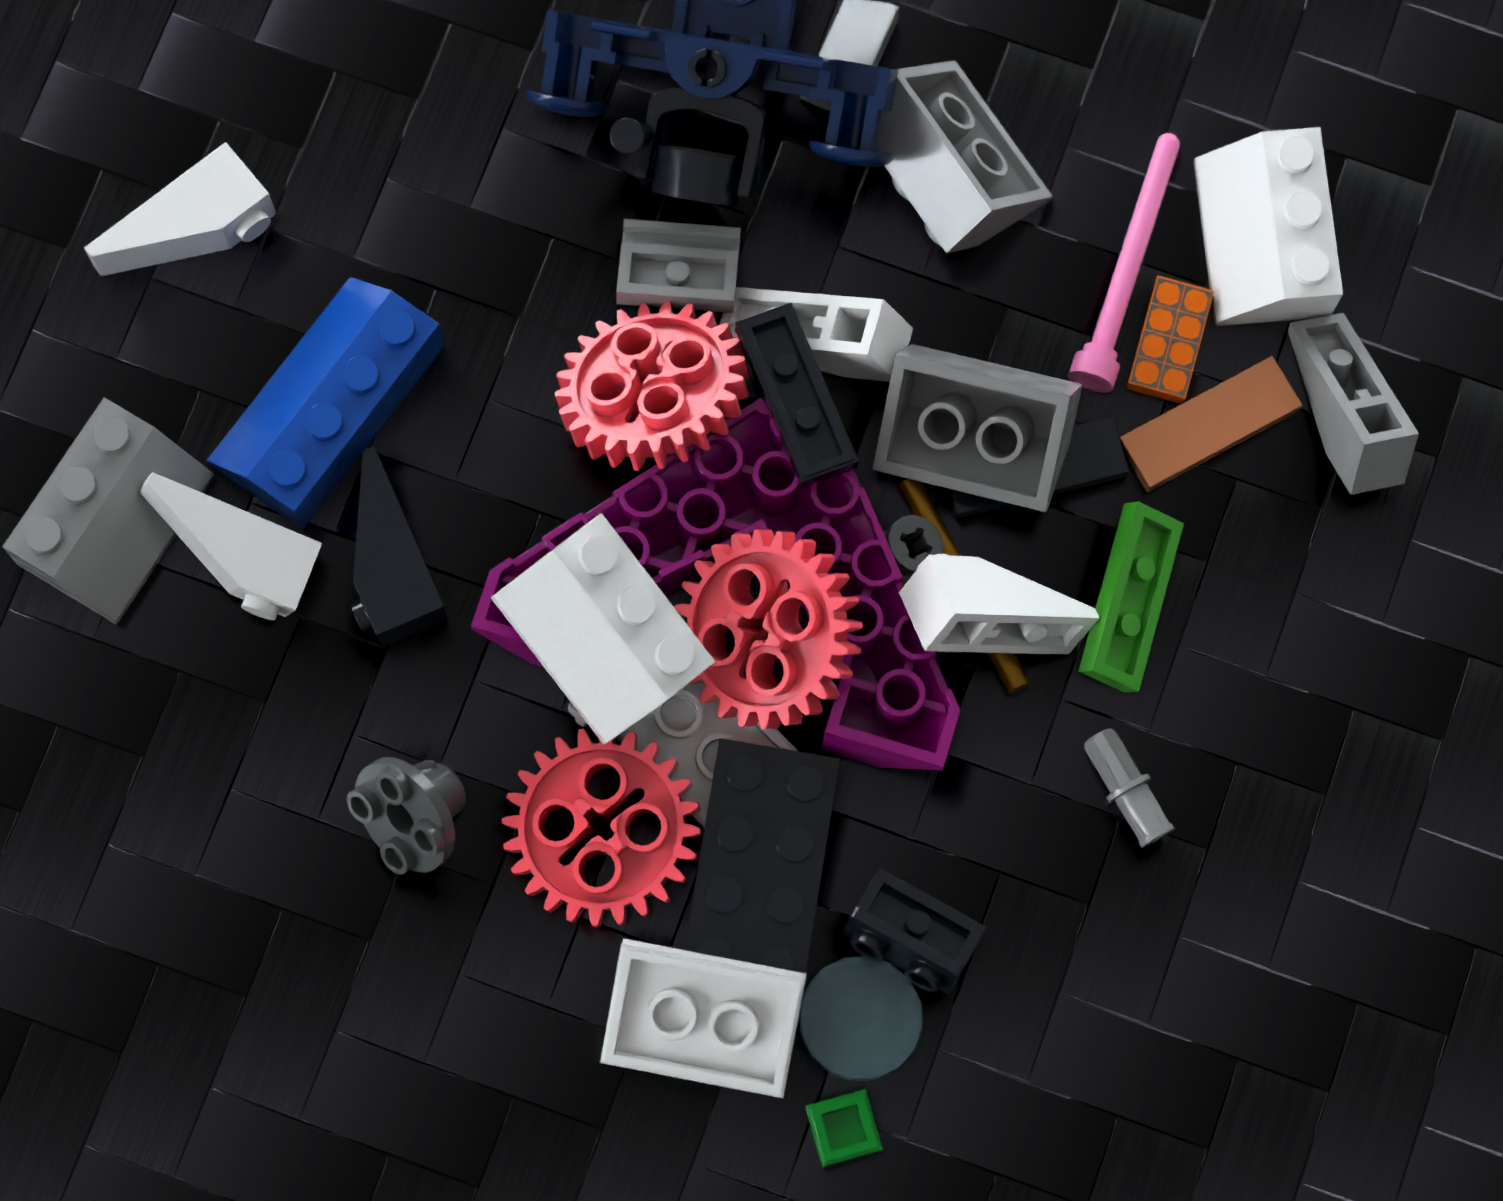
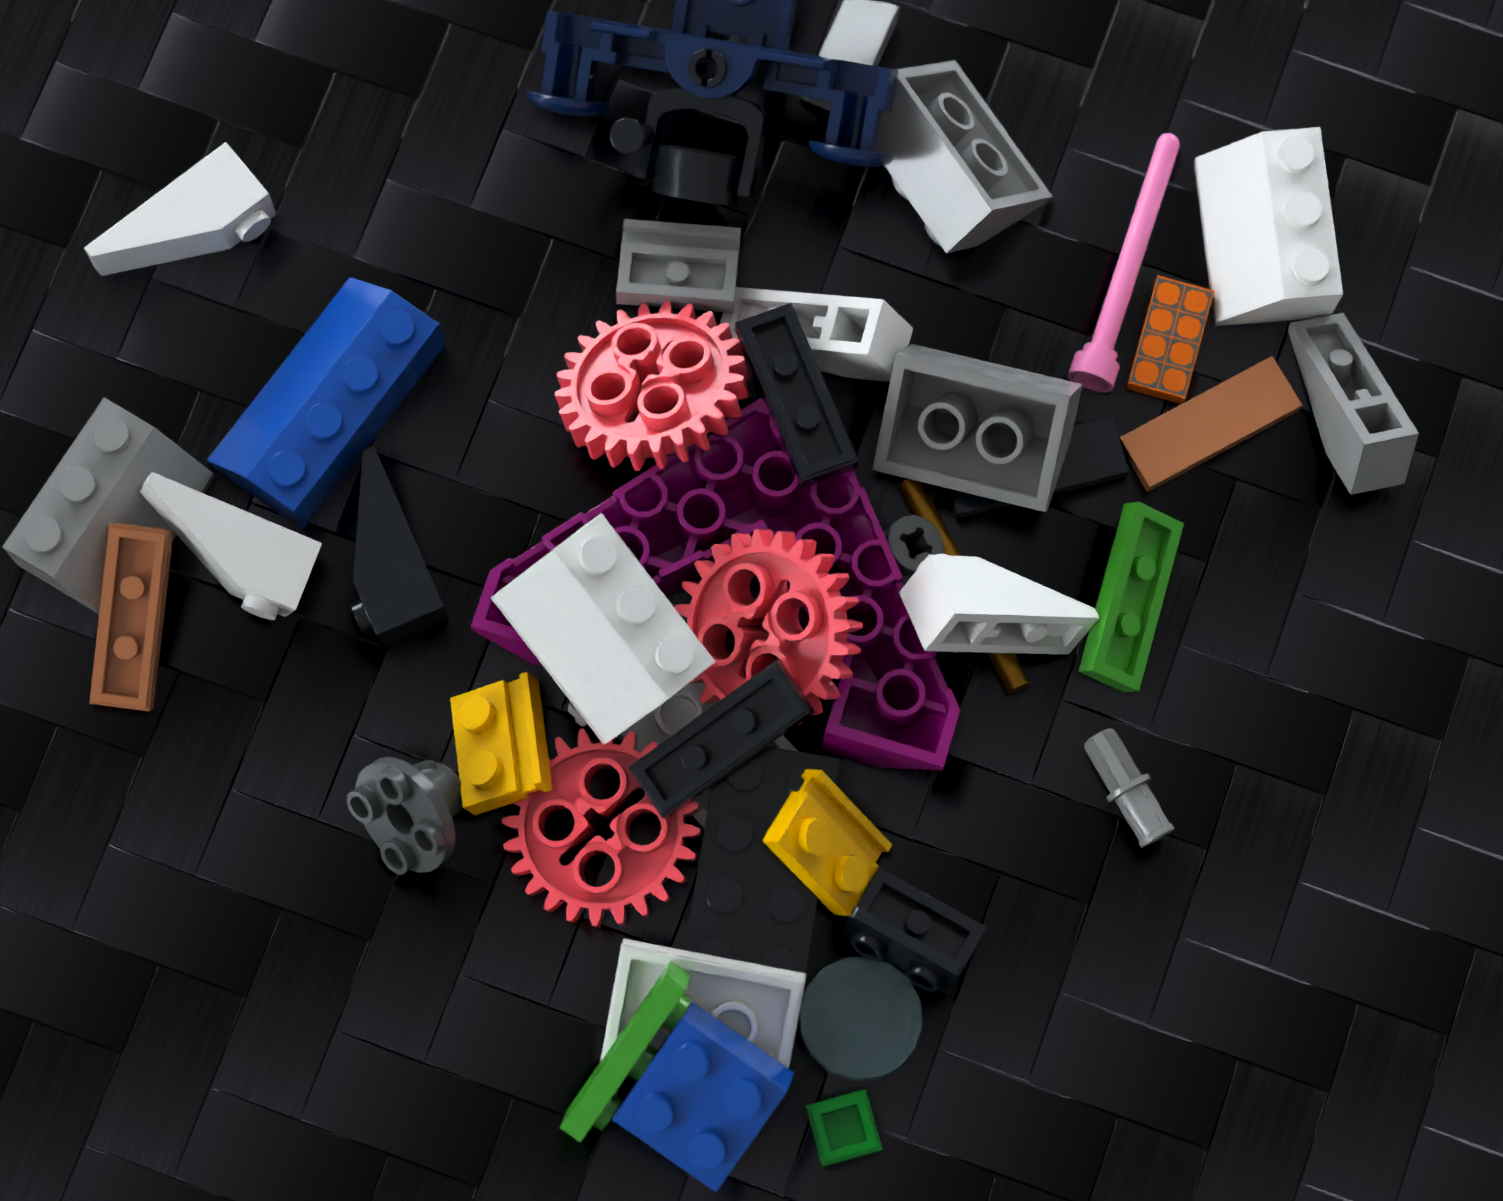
none -> nougat tile [89,522,174,711]
none -> yellow plate [450,672,553,815]
none -> bright green plate [560,961,692,1142]
none -> blue brick [612,1002,795,1192]
none -> black tile [628,660,816,818]
none -> yellow plate [762,769,892,916]

